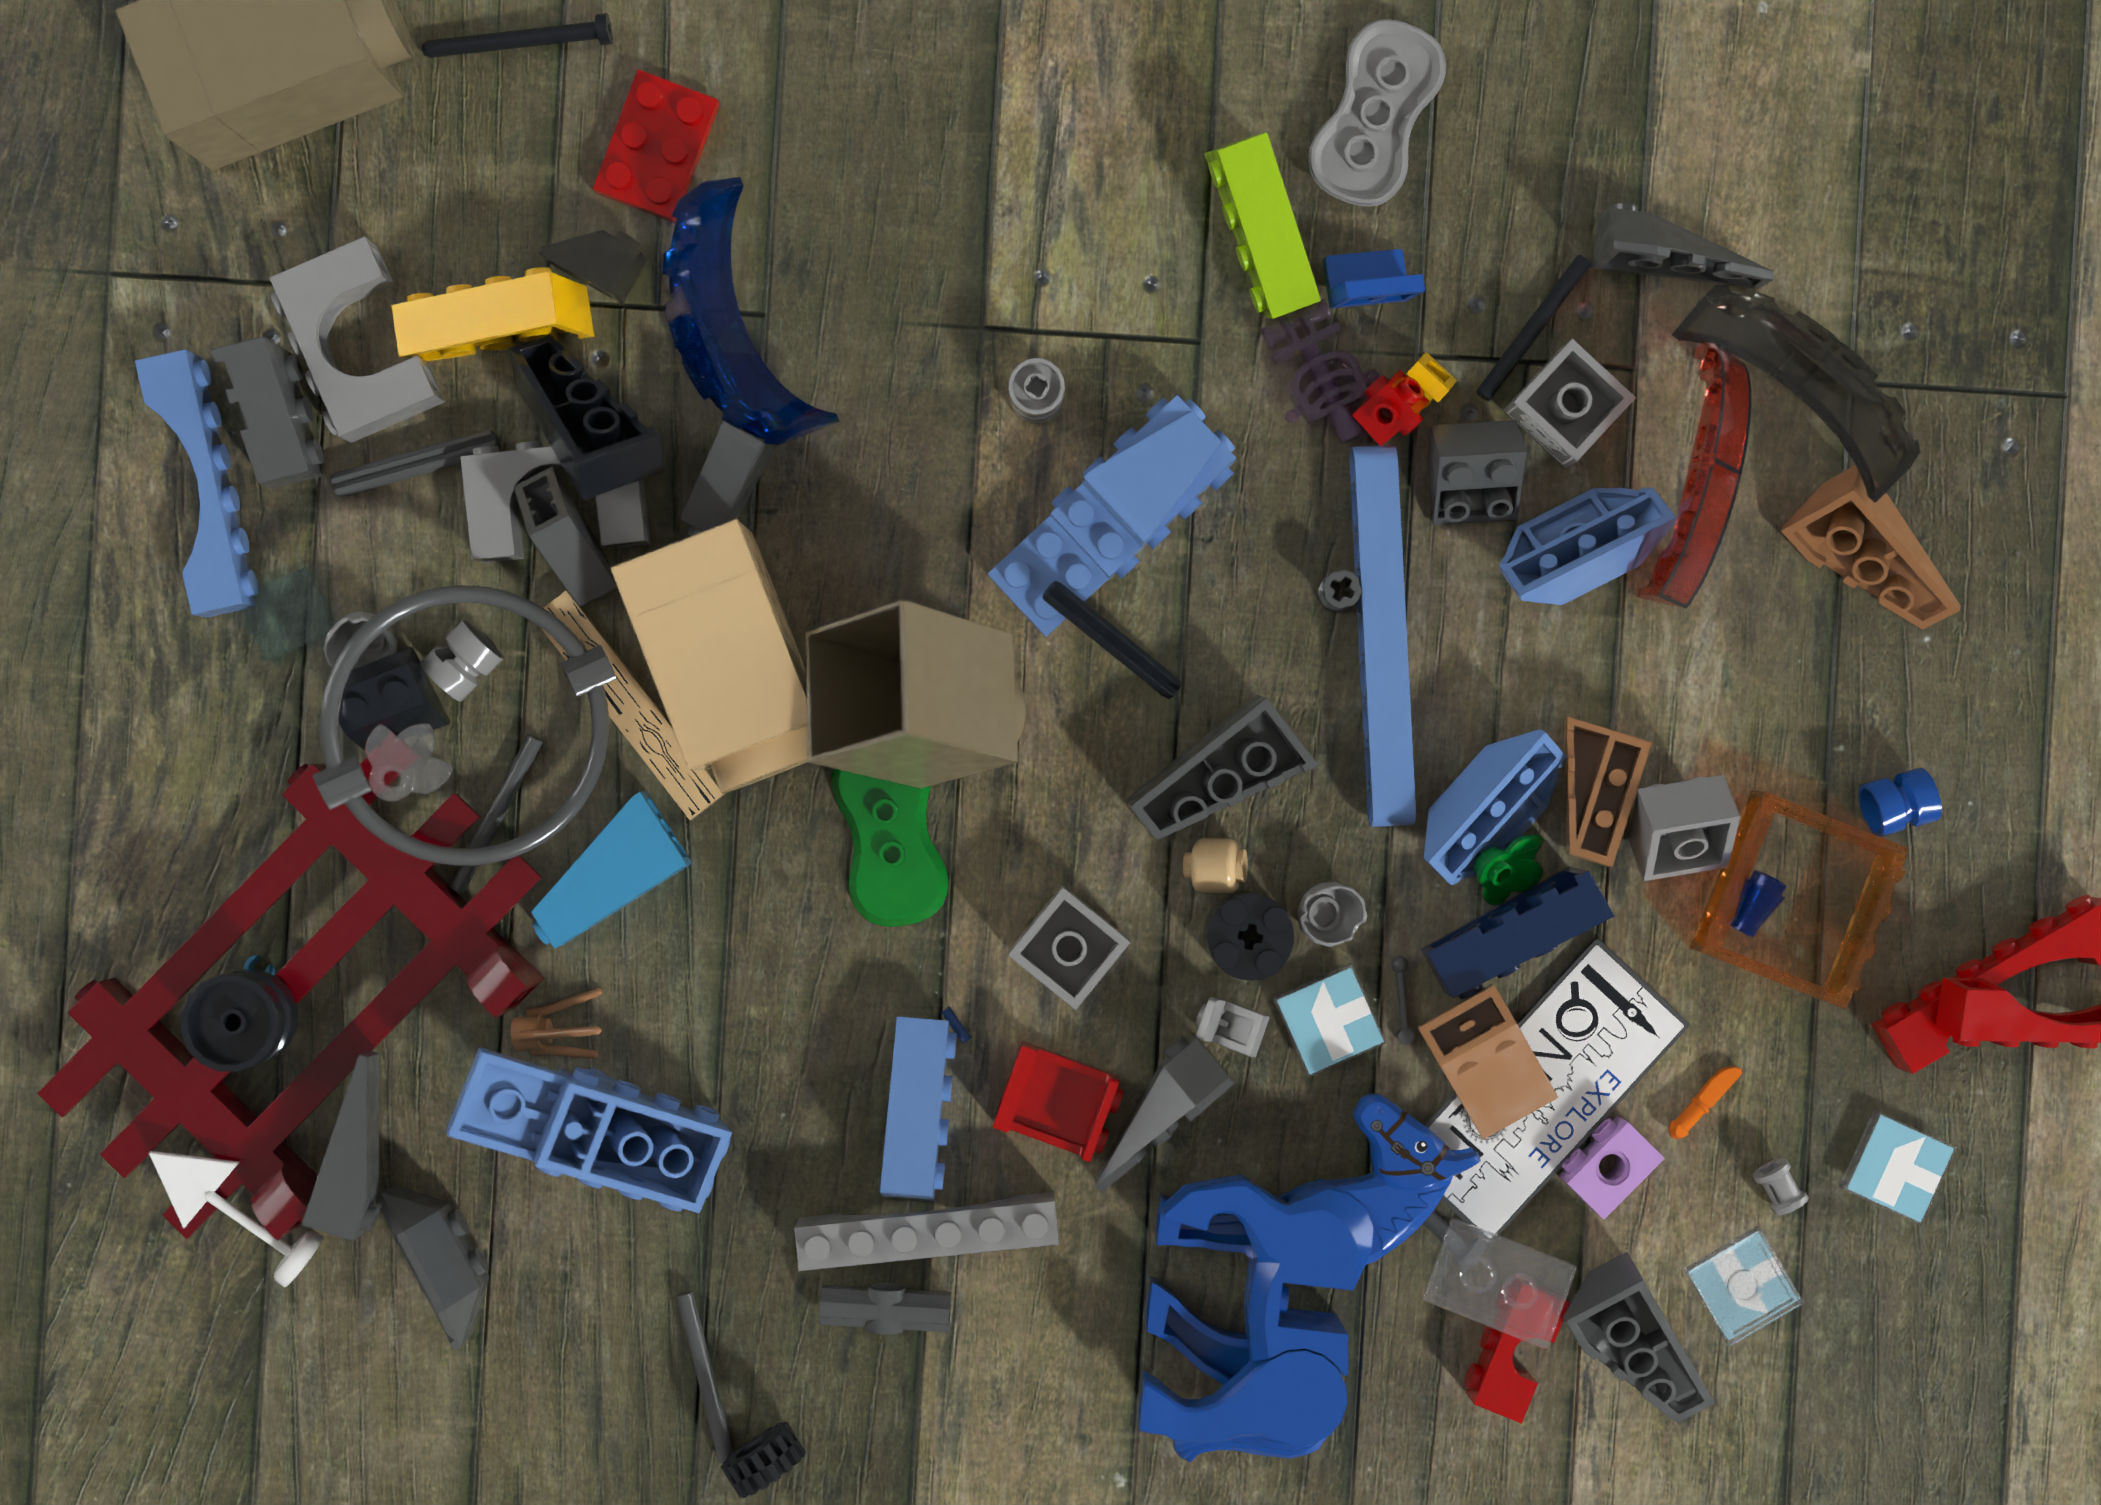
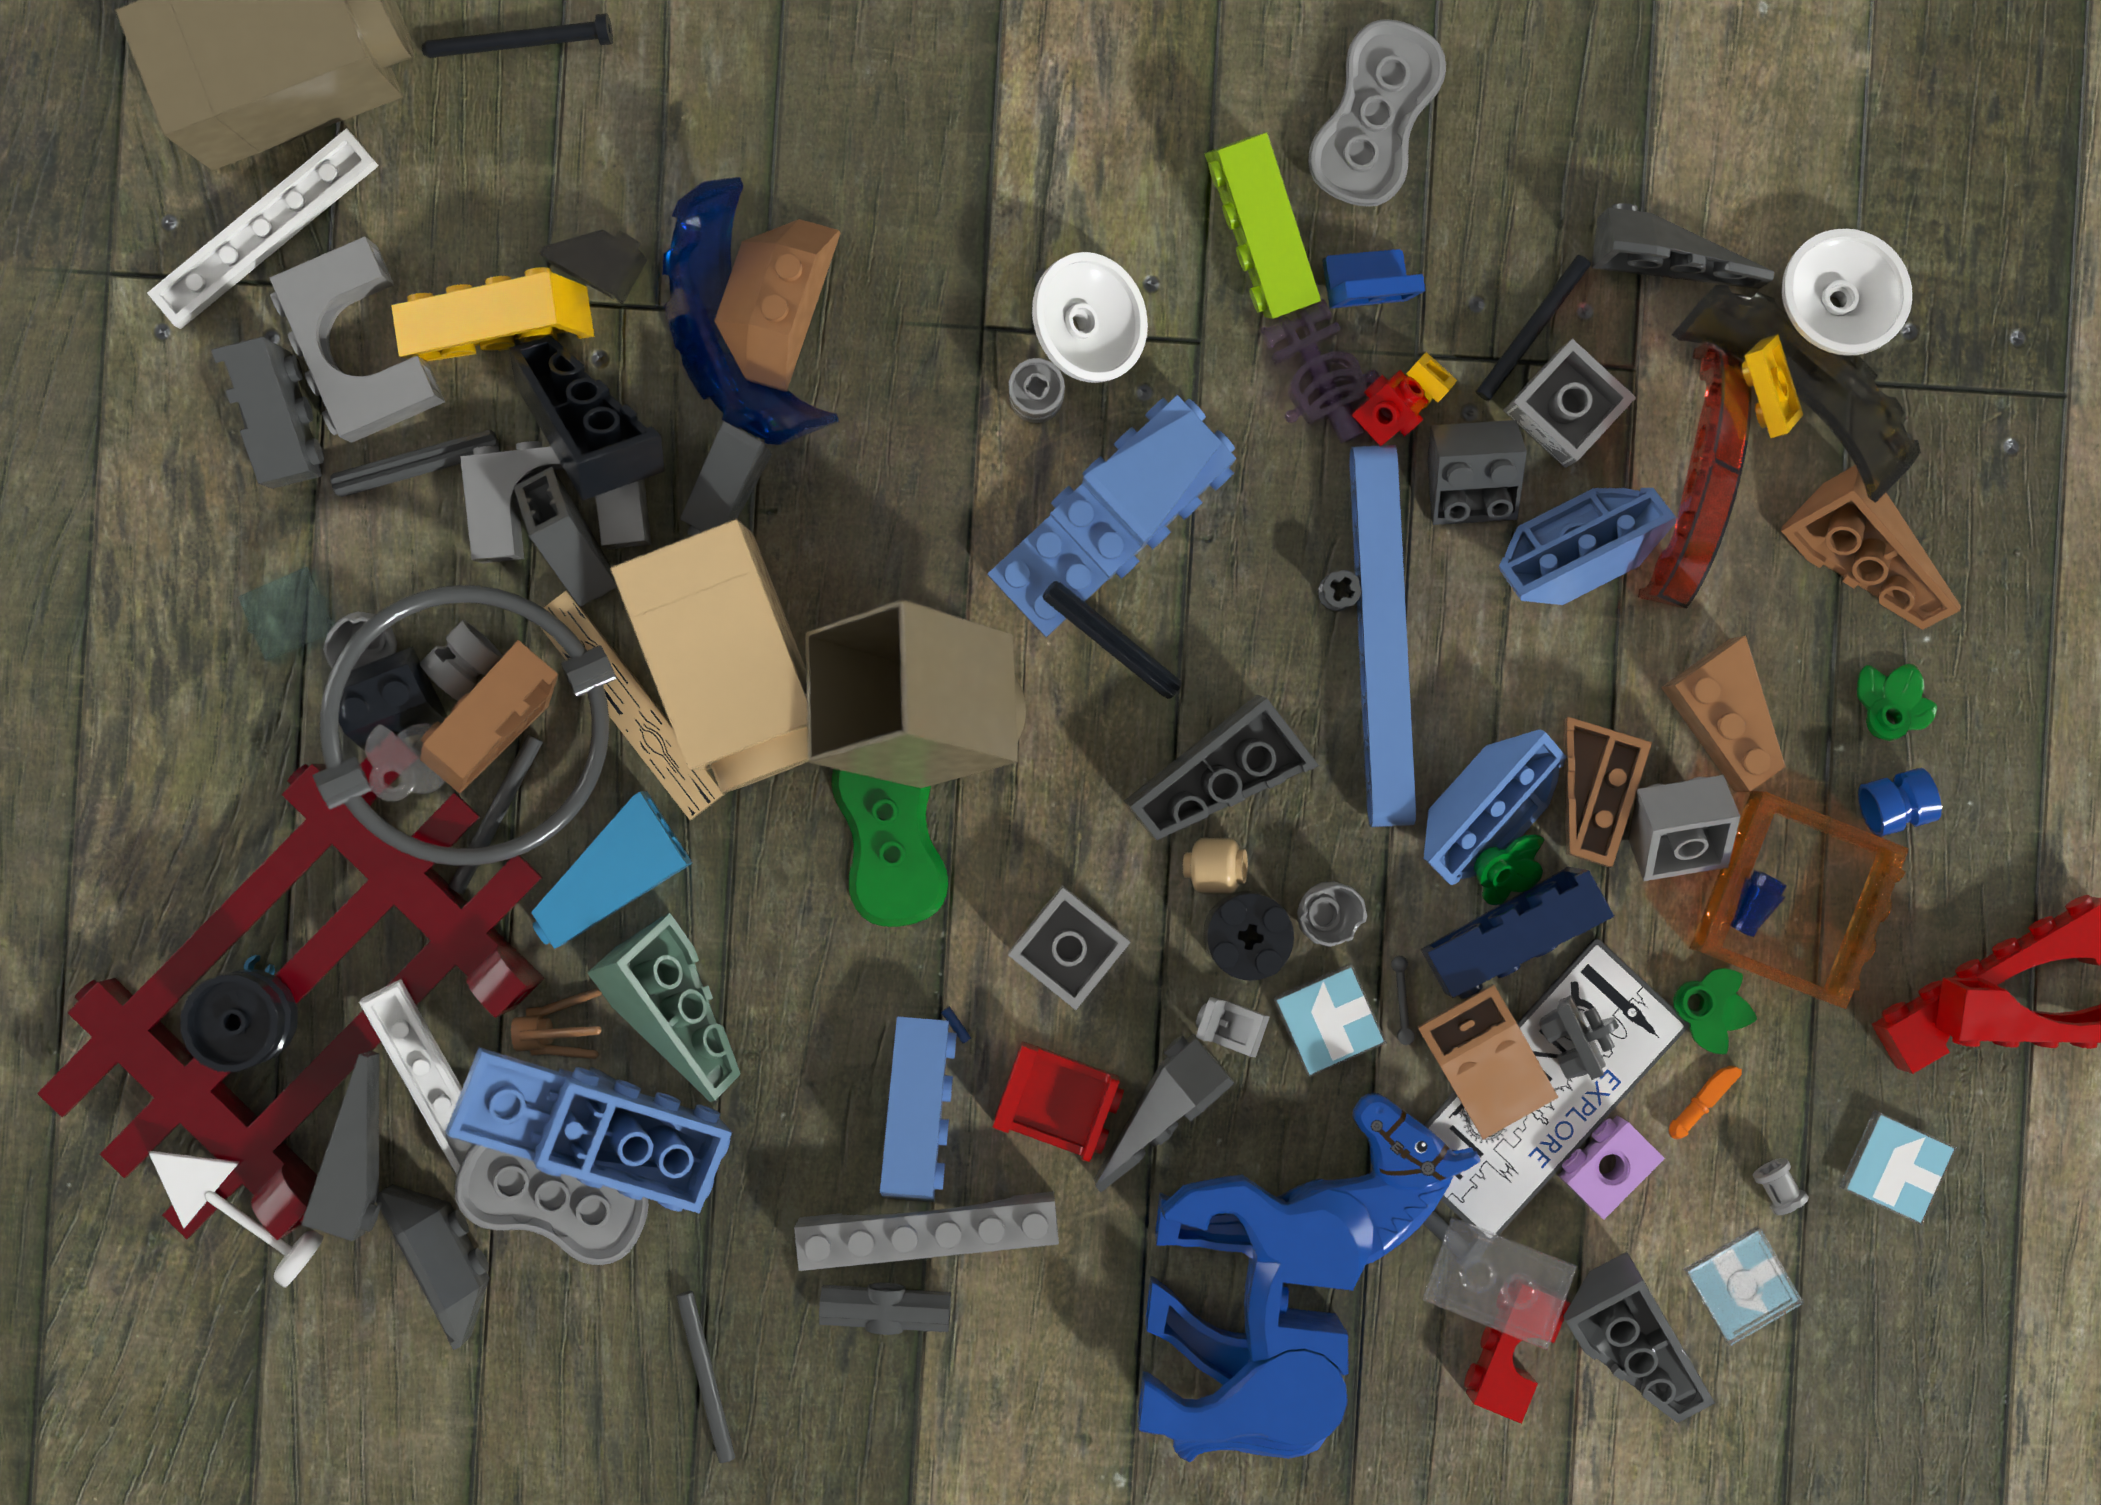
medium blue arch [135,349,259,618] -> none
red plate [592,69,720,223] -> none
black tyre [721,1421,806,1498] -> none
none -> white plate [147,128,379,329]
none -> white tile [359,979,473,1175]
none -> medium nougat wedge [420,640,558,794]
none -> light grey plate [455,1143,649,1265]
none -> sand green wedge [587,913,741,1102]
none -> medium nougat wedge [715,219,840,392]
none -> white dish [1032,252,1148,383]
none -> dark grey hips [1539,995,1619,1080]
none -> medium nougat wedge [1661,636,1785,792]
none -> green plate [1673,968,1757,1055]
none -> yellow plate [1742,334,1803,438]
none -> white dish [1782,229,1912,355]
none -> green plate [1856,664,1938,741]

